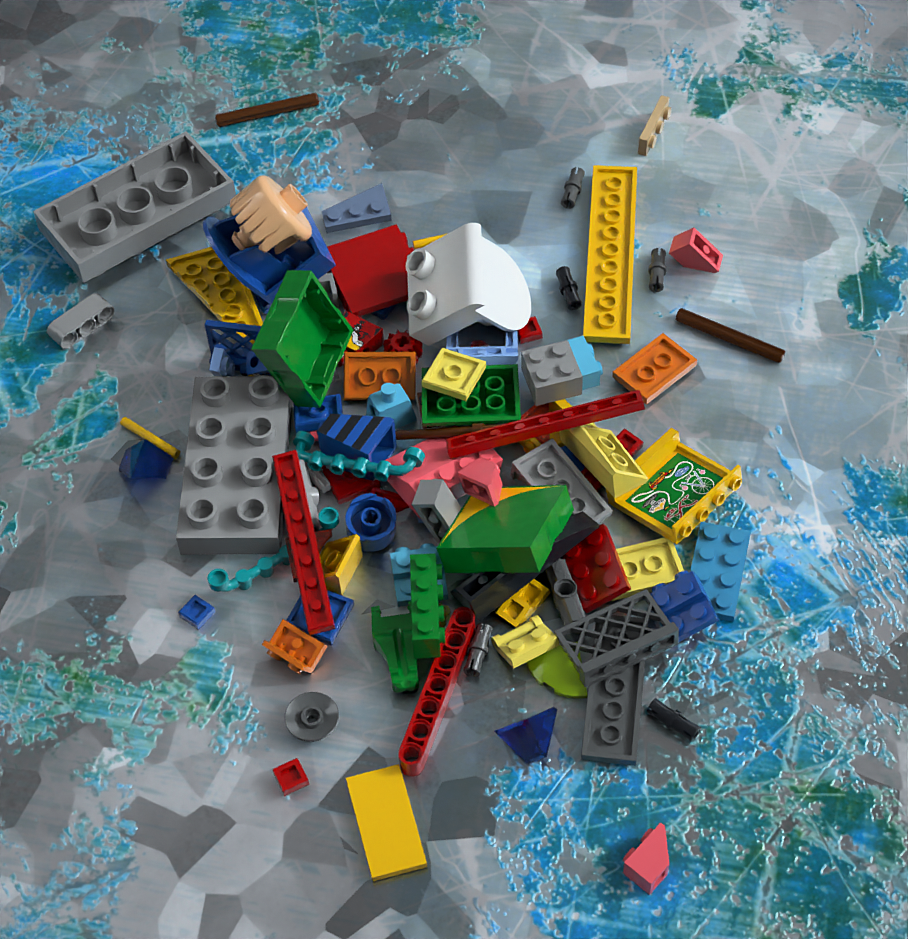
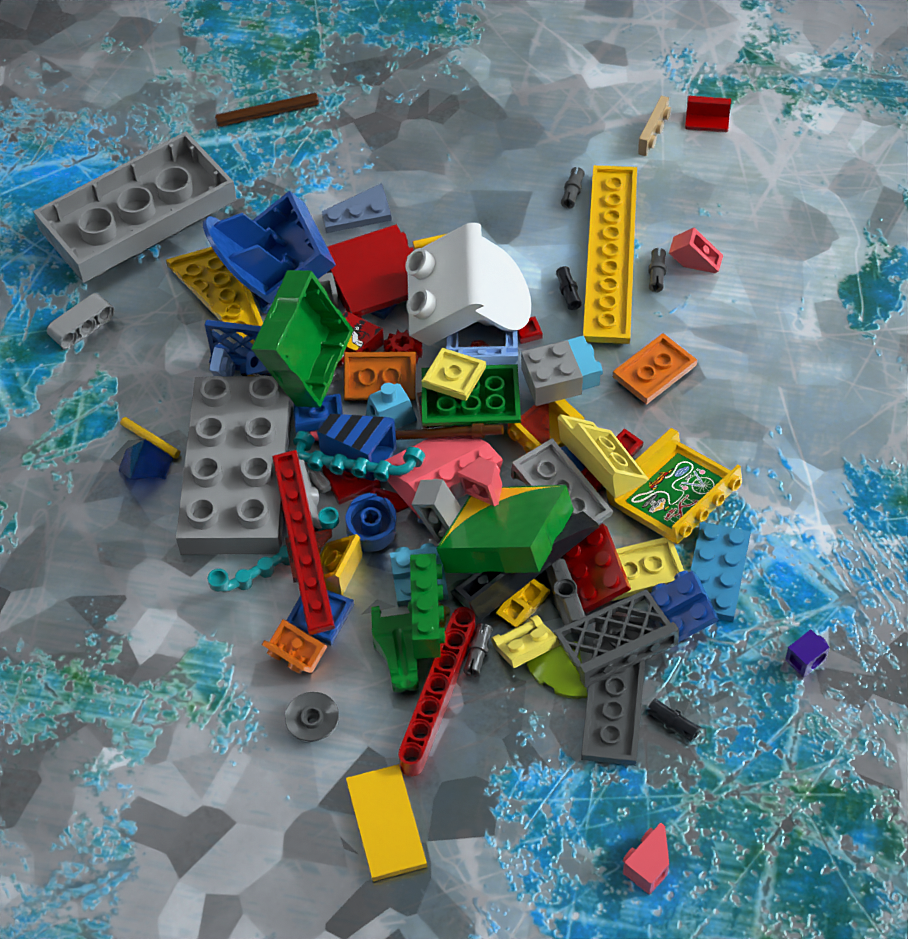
blue tile [178,595,215,630] -> none
light nougat piece [230,175,312,254] -> none
red plate [272,758,310,796] -> none
red tile [446,390,645,459] -> none
clear blue slope [494,707,558,763] -> none
reddish brown axle [676,308,786,363] -> none
none -> red panel [685,95,731,132]
none -> dark purple brick [785,629,830,678]

